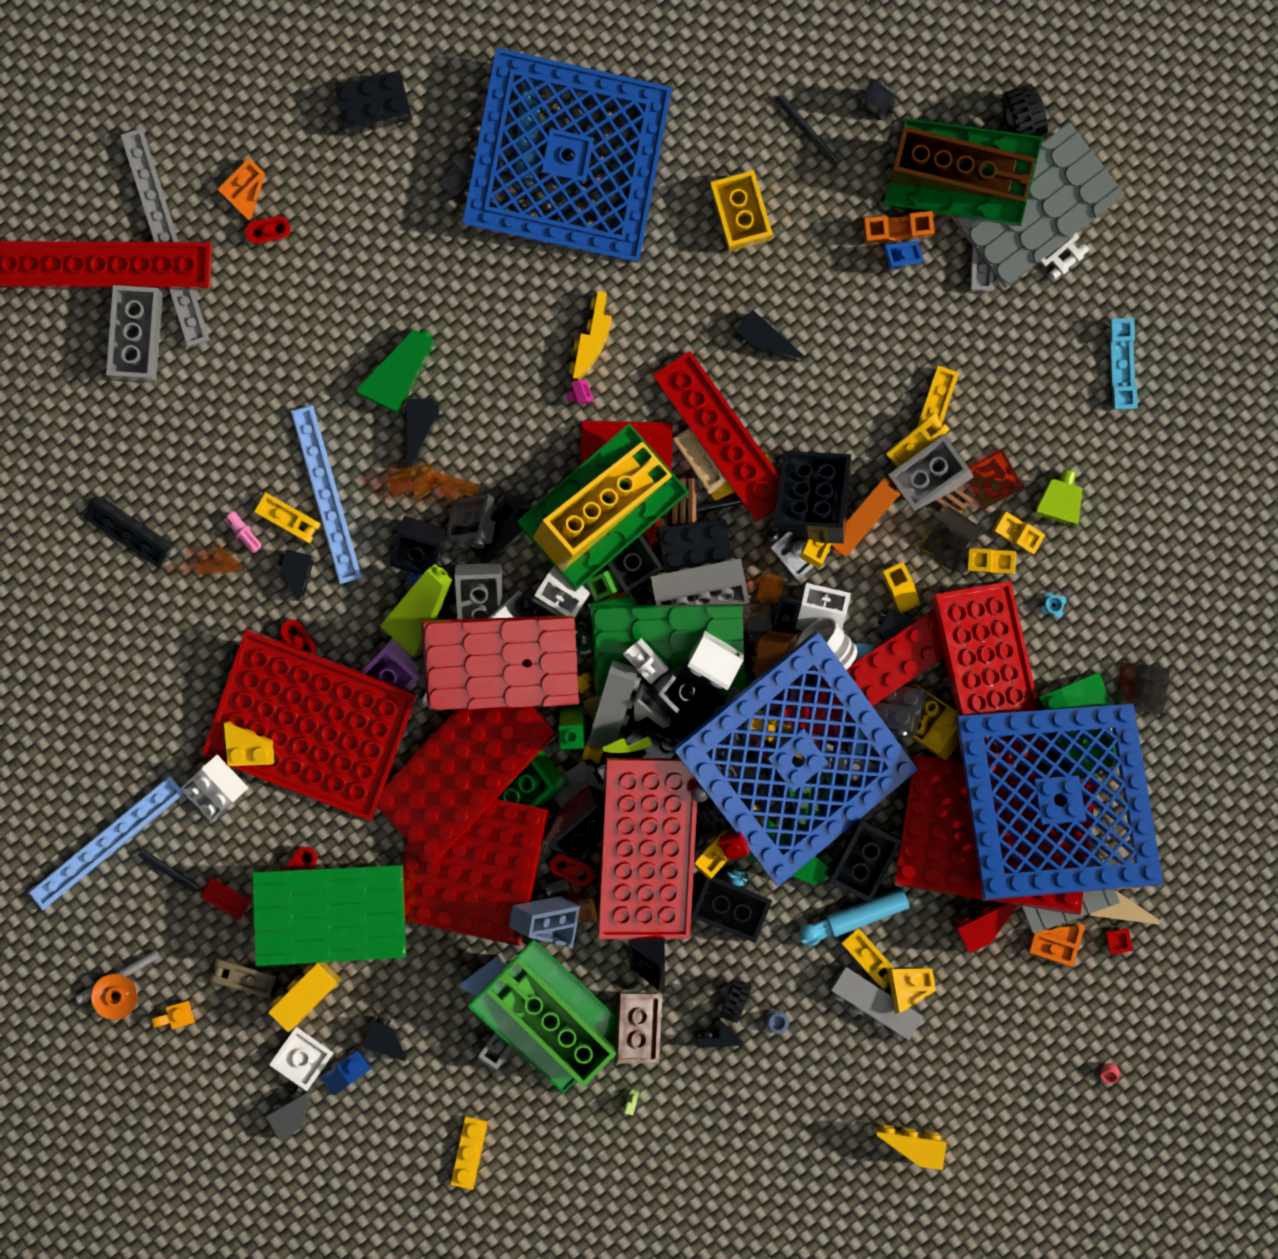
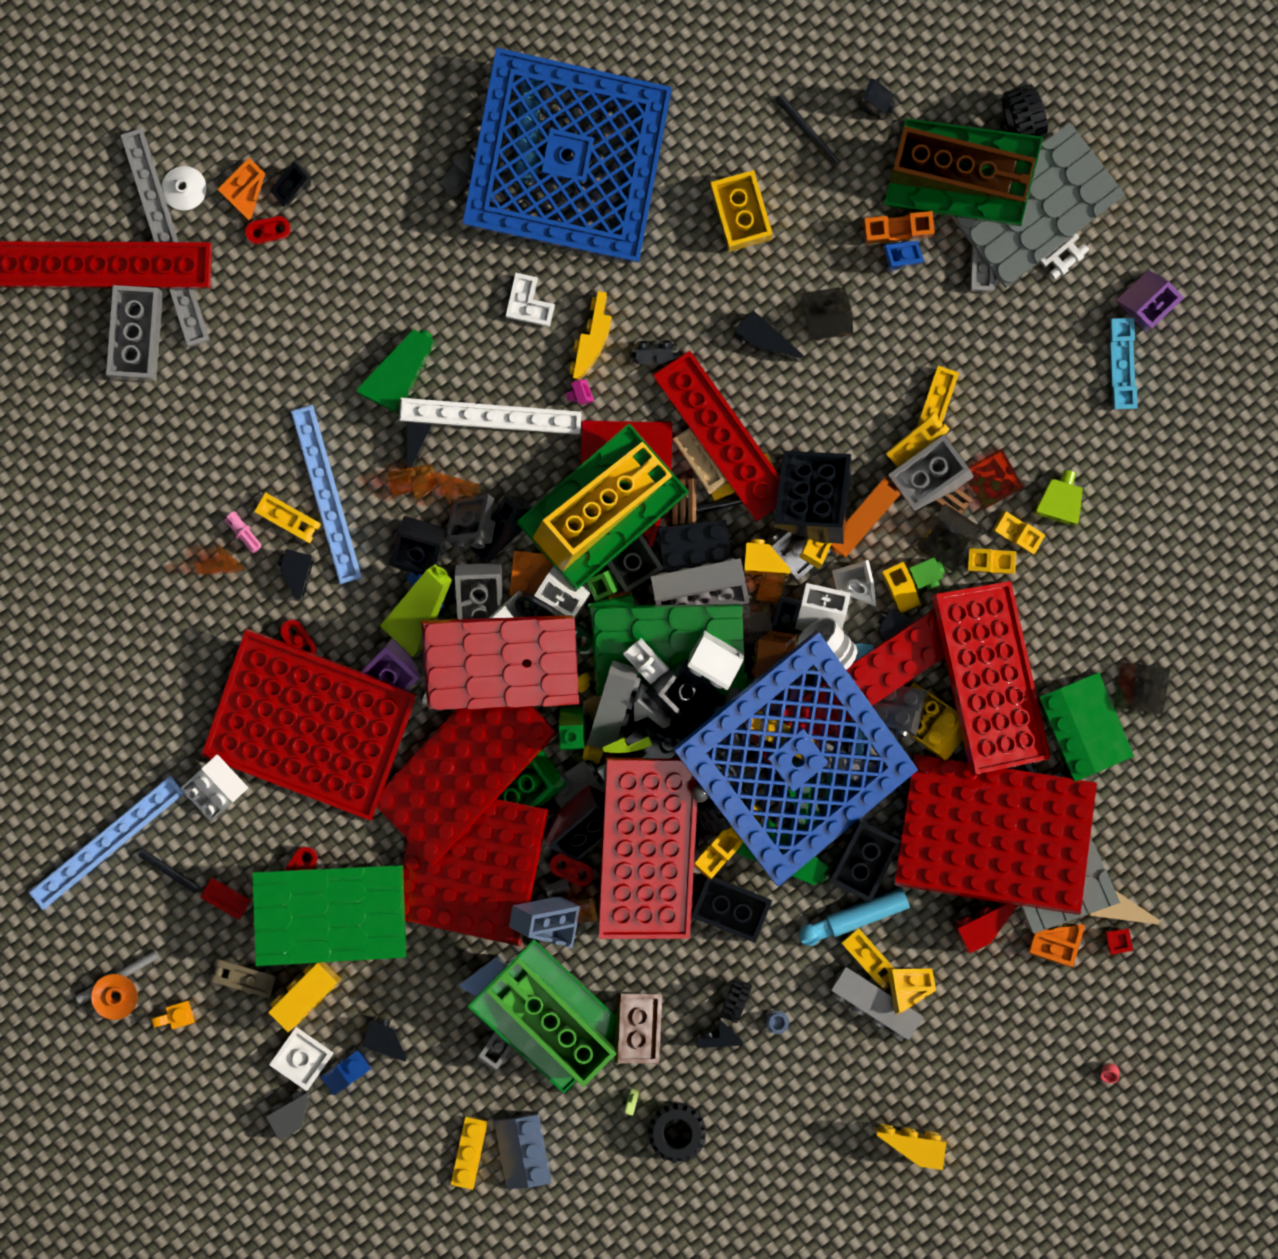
black slope [84,497,174,568] -> none
yellow wing [224,721,275,766] -> none
black brick [334,70,413,136] -> none
black slope [629,938,666,994] -> none
red plate [719,832,750,860] -> none
medium azure plate [727,867,750,886] -> none
blue plate [956,704,1163,900] -> none
medium azure plate [1041,592,1066,618] -> none
none -> white dish [161,166,207,211]
none -> black slope [270,160,311,207]
none -> white tile [399,398,581,435]
none -> sand blue slope [494,1112,552,1189]
none -> white plate [506,273,555,327]
none -> orange wing [509,551,553,597]
none -> black hinge [632,340,677,365]
none -> black tyre [648,1102,706,1163]
none -> yellow slope [743,539,791,577]
none -> clear smoke slope [801,287,854,341]
none -> white slope [832,560,876,607]
none -> bright green brick [908,557,945,591]
none -> medium lavender slope [1116,270,1184,333]

